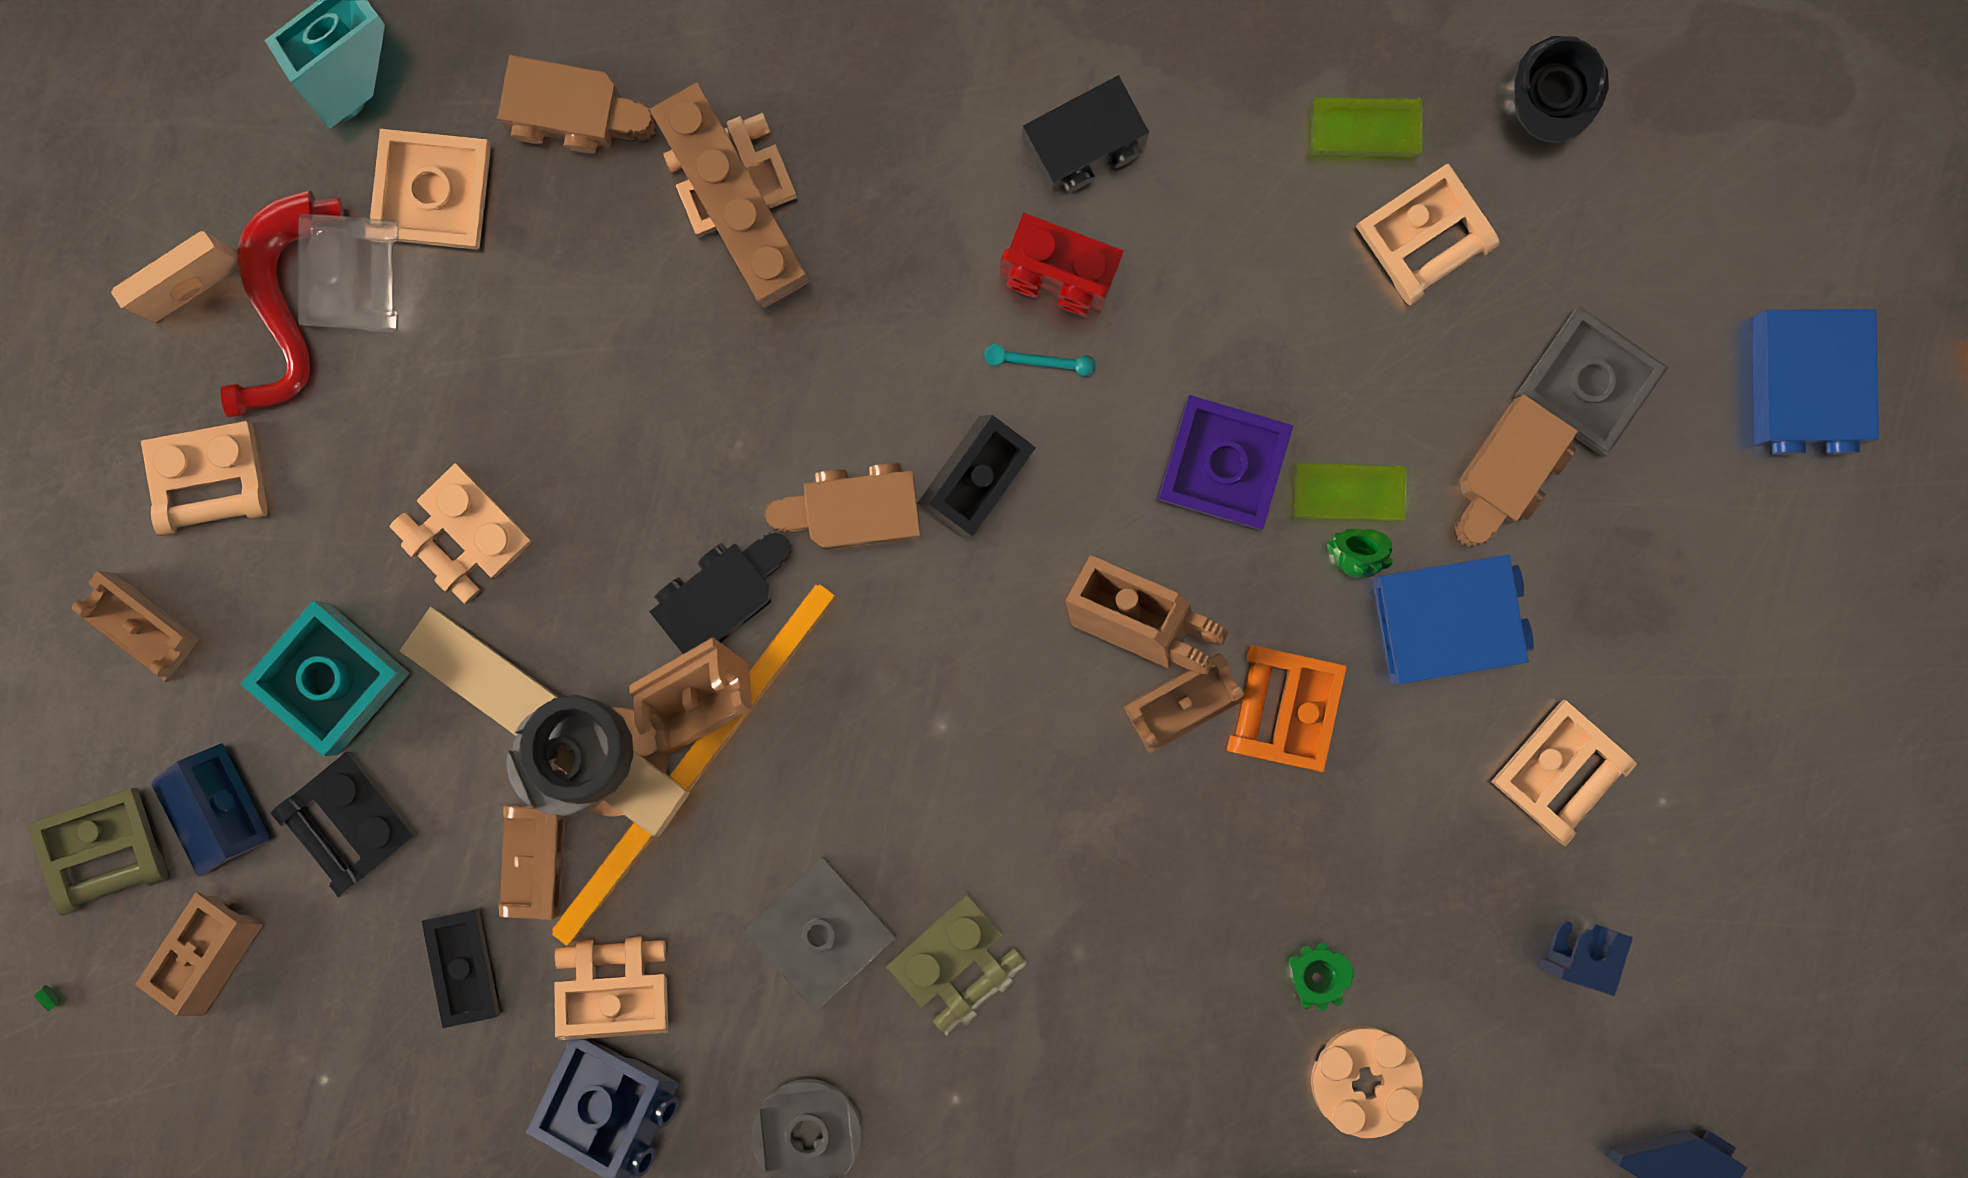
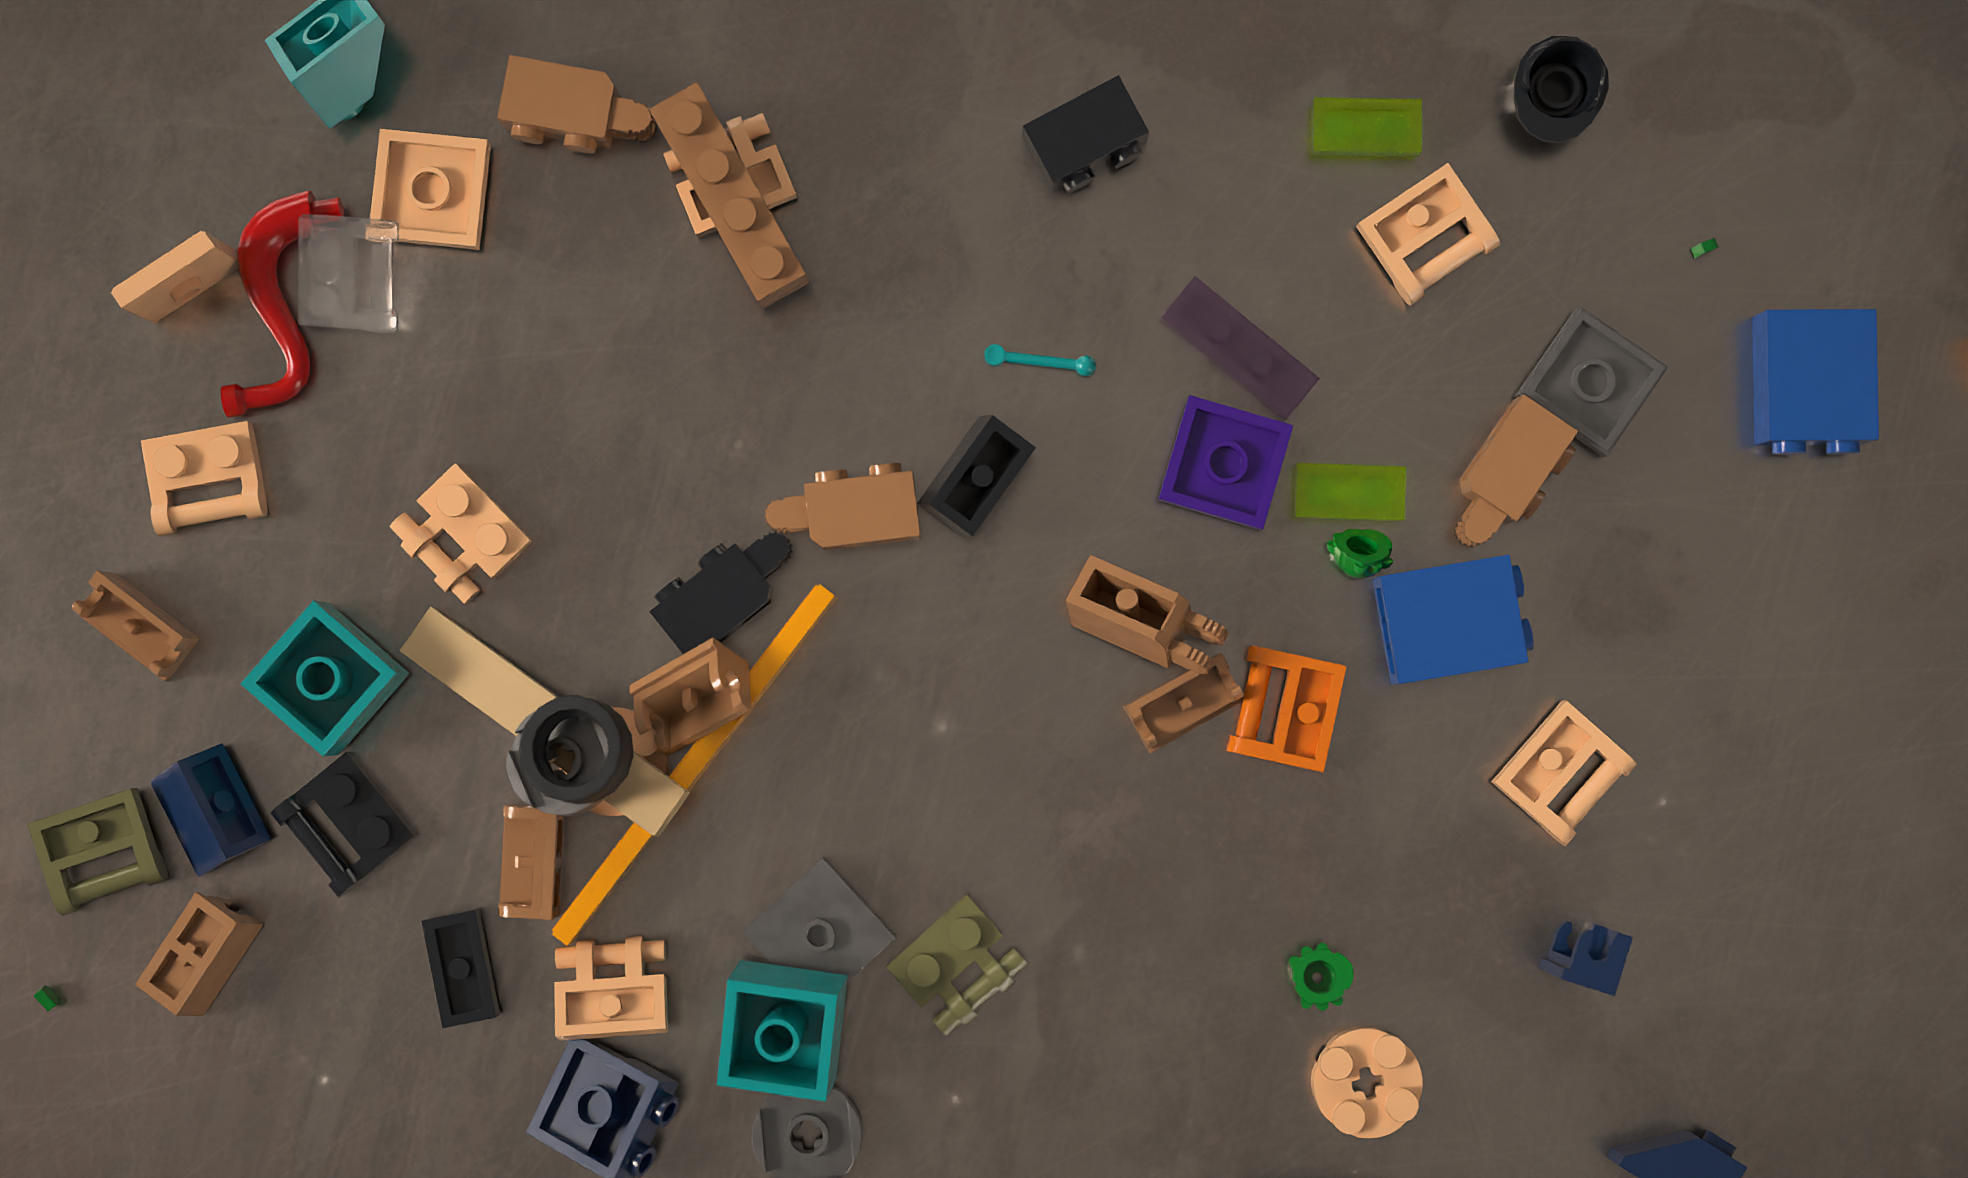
red bracket [1000,212,1124,317] -> none
none -> teal brick [717,960,848,1102]
none -> clear purple tile [1160,276,1320,421]
none -> green piece [1691,238,1719,258]

